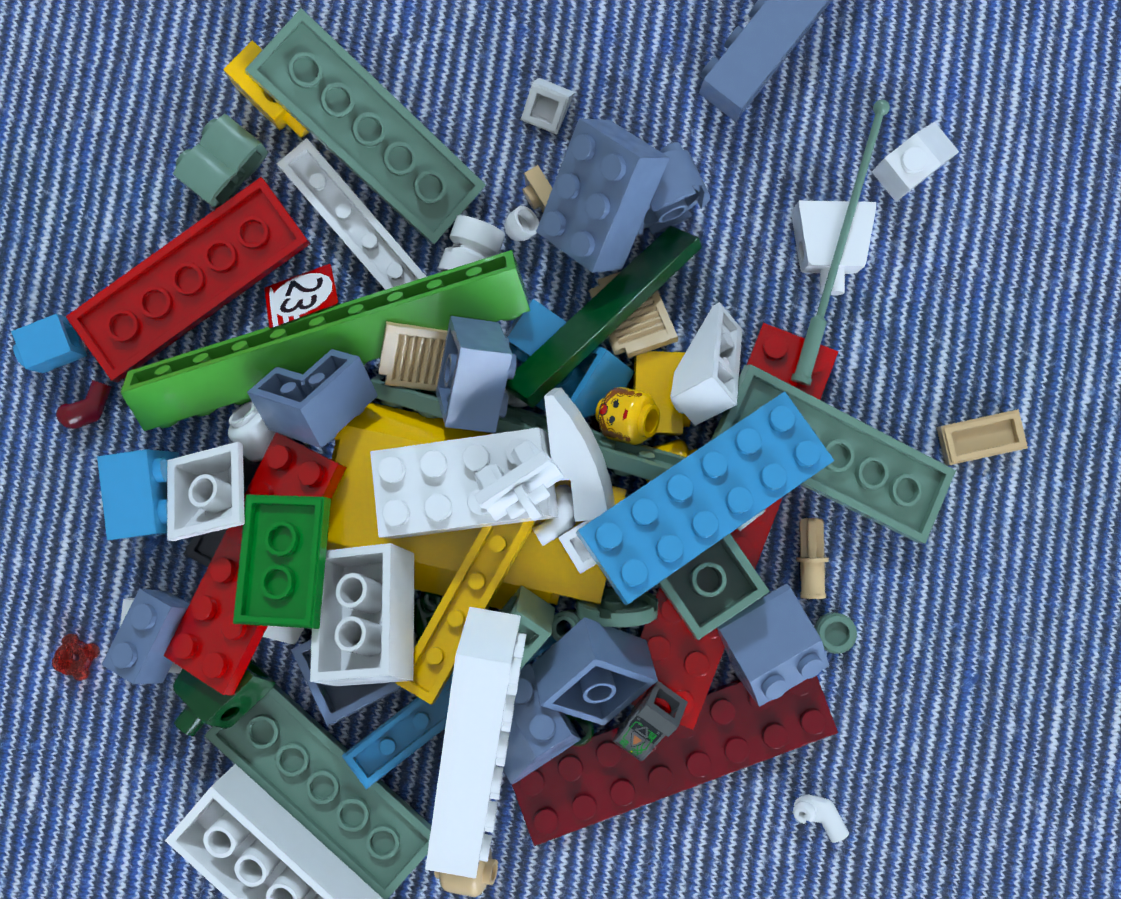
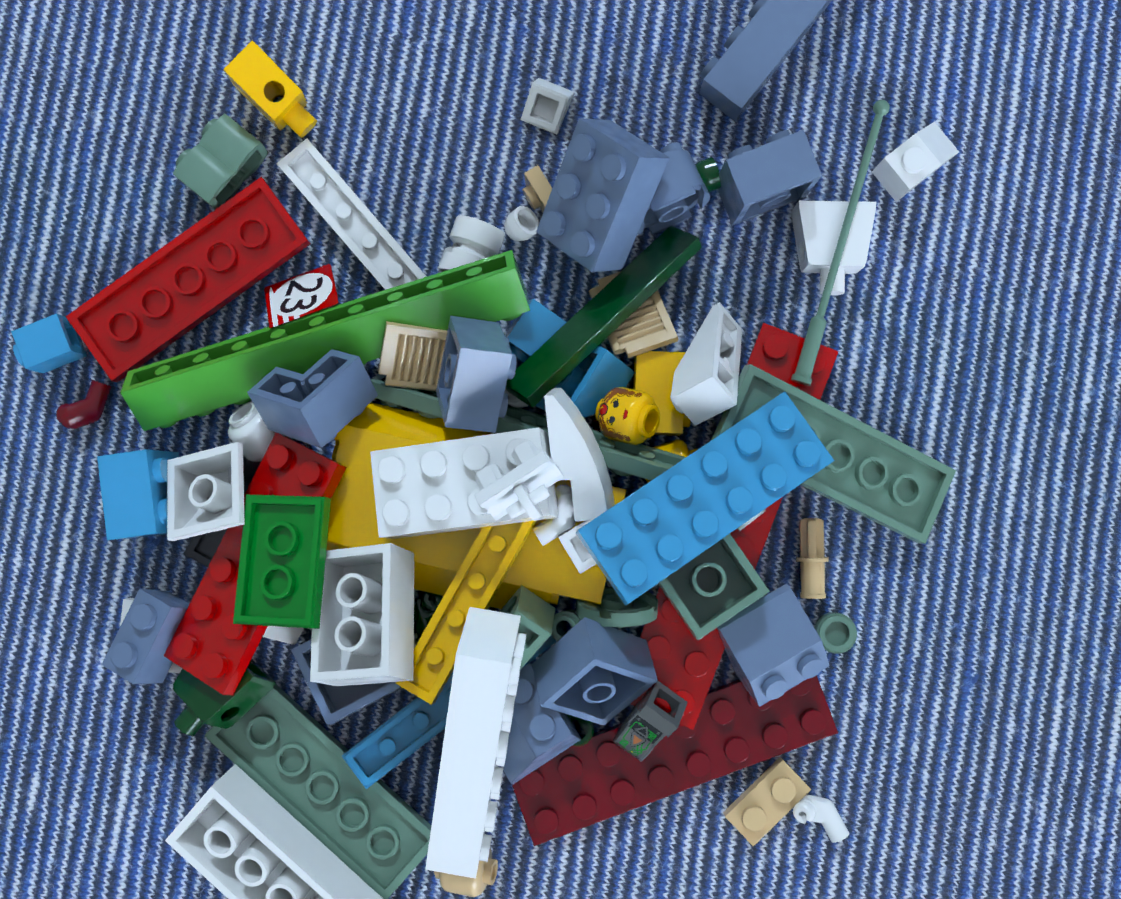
clear red plate [52,634,100,681] -> none
sand green plate [245,8,486,245] -> none
tan tile [937,409,1028,466] -> none
none -> dark green hinge [695,157,721,192]
none -> sand blue brick [718,129,822,226]
none -> tan plate [723,757,811,846]

